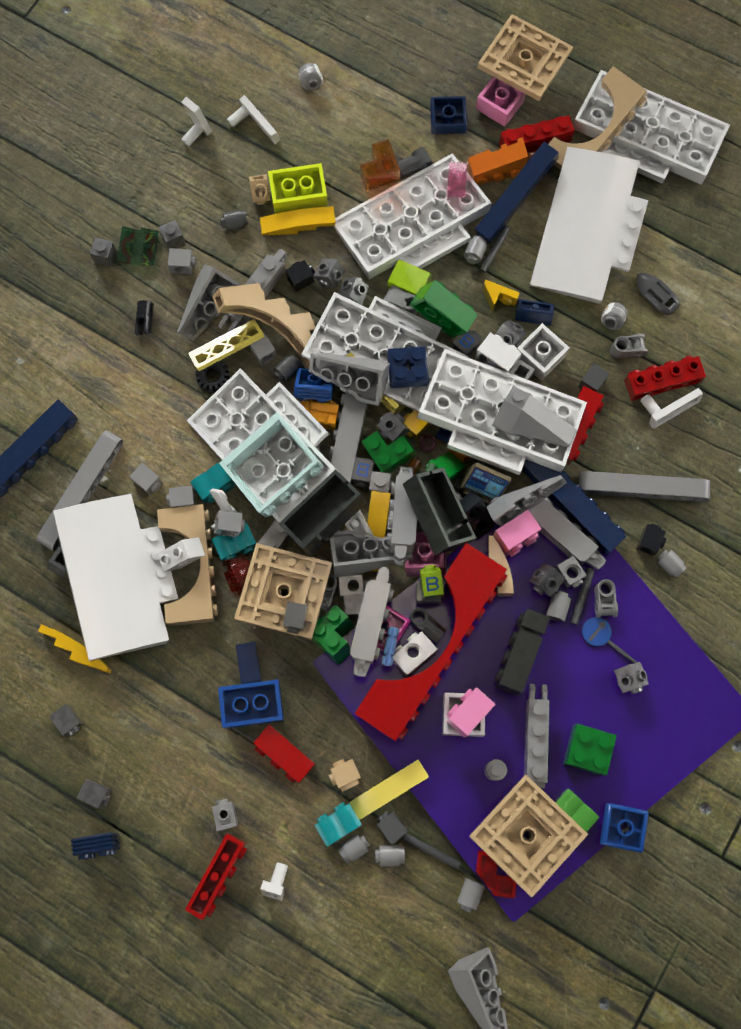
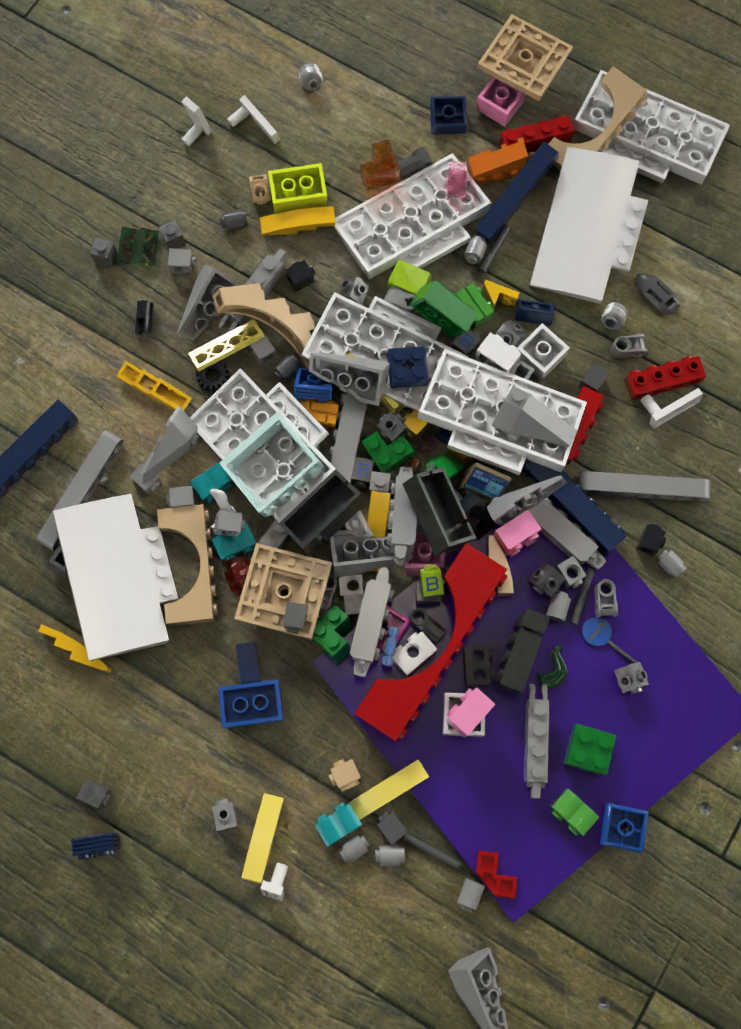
flat silver brick [49,704,84,737] -> none
white brick [158,537,205,572] -> none
red brick [185,833,247,920] -> none
red brick [253,725,316,784] -> none
flat silver brick [313,258,345,289] -> none
tan piece [469,775,588,897] -> none
light grey brick [484,759,507,781] -> none
none -> yellow slope [116,361,192,410]
none -> light grey wedge [140,407,199,485]
none -> light yellow slope [241,793,284,884]
none -> bright green brick [456,283,494,329]
none -> black brick [463,645,494,688]
none -> dark green piece [537,646,568,689]

